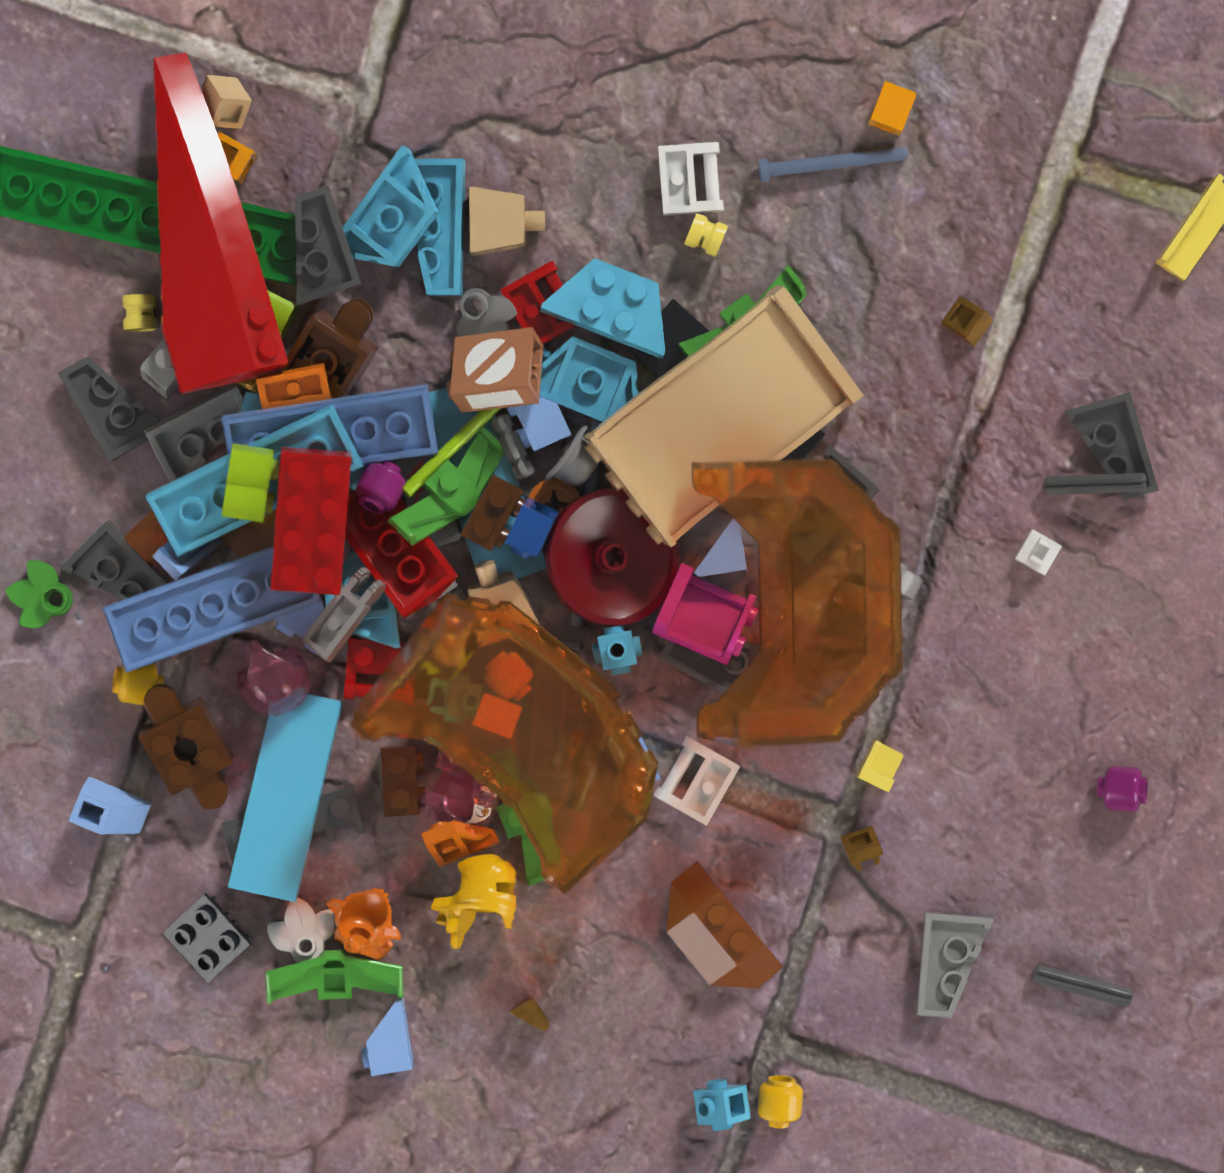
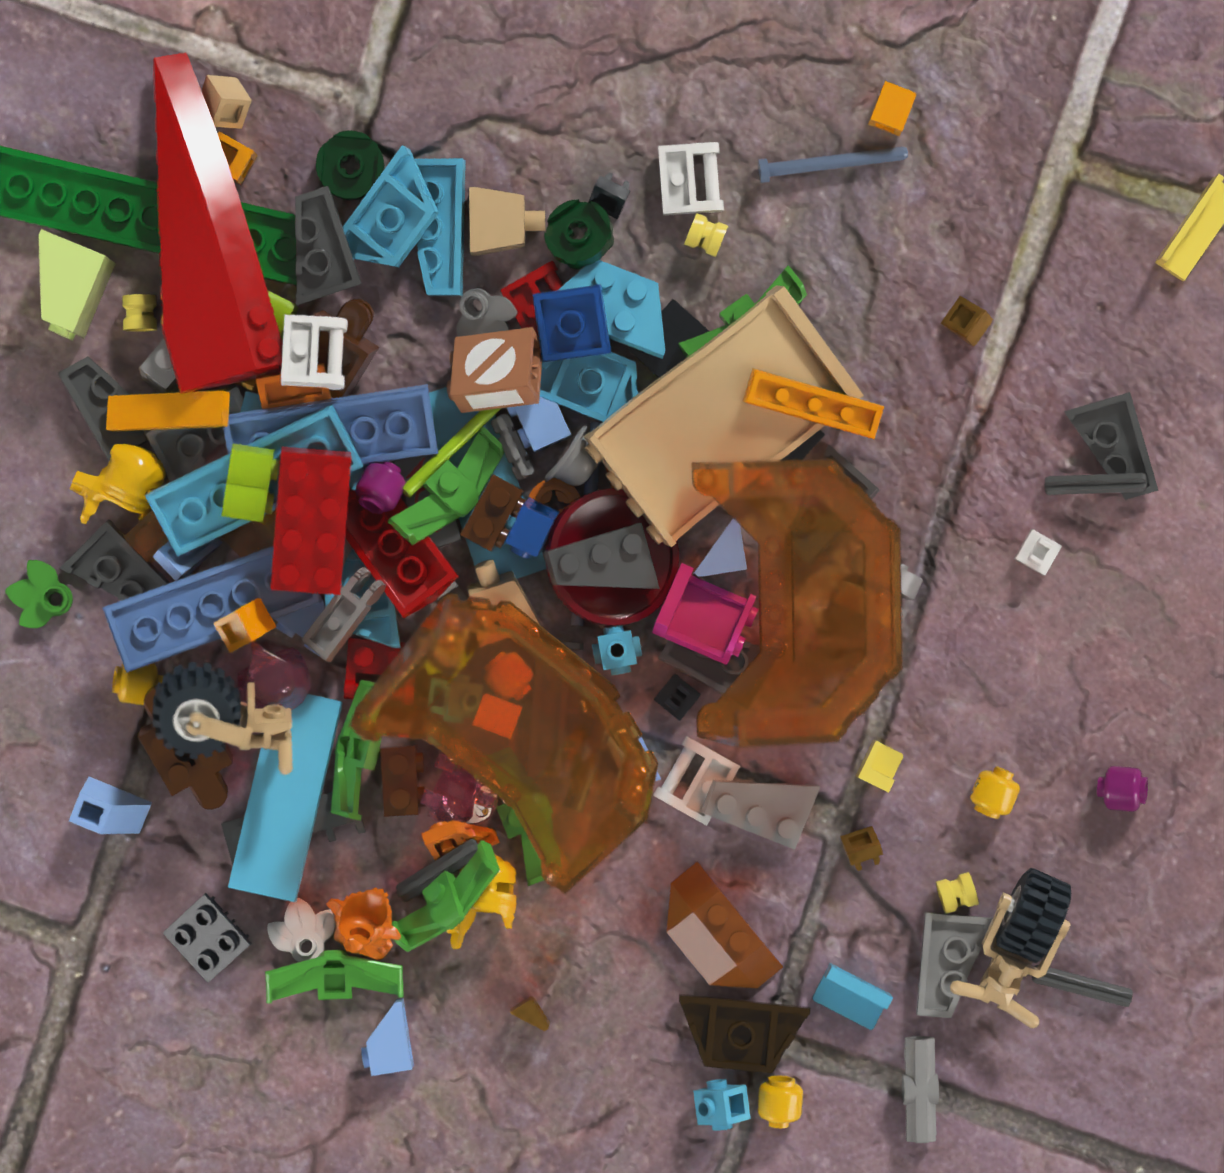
none -> yellowish green slope [39,229,116,341]
none -> yellow piece [69,444,166,524]
none -> light orange tile [106,391,230,431]
none -> piece [152,662,293,775]
none -> light orange panel [213,598,277,653]
none -> white plate [281,315,348,390]
none -> dark green plate [316,130,385,200]
none -> bright green plate [331,680,391,821]
none -> bright green plate [392,840,500,952]
none -> dark grey axle [396,839,479,902]
none -> blue tile [532,284,611,363]
none -> dark grey wing [543,523,660,589]
none -> dark green plate [544,199,614,270]
none -> black tile [588,173,630,220]
none -> black tile [653,673,701,721]
none -> dark brown wing [679,994,811,1074]
none -> light grey wing [700,780,821,850]
none -> light orange tile [743,368,884,439]
none -> medium azure panel [812,963,893,1030]
none -> light grey piece [902,1036,939,1143]
none -> light yellow wheel [936,872,979,914]
none -> piece [950,868,1071,1028]
none -> yellow head [970,766,1020,819]

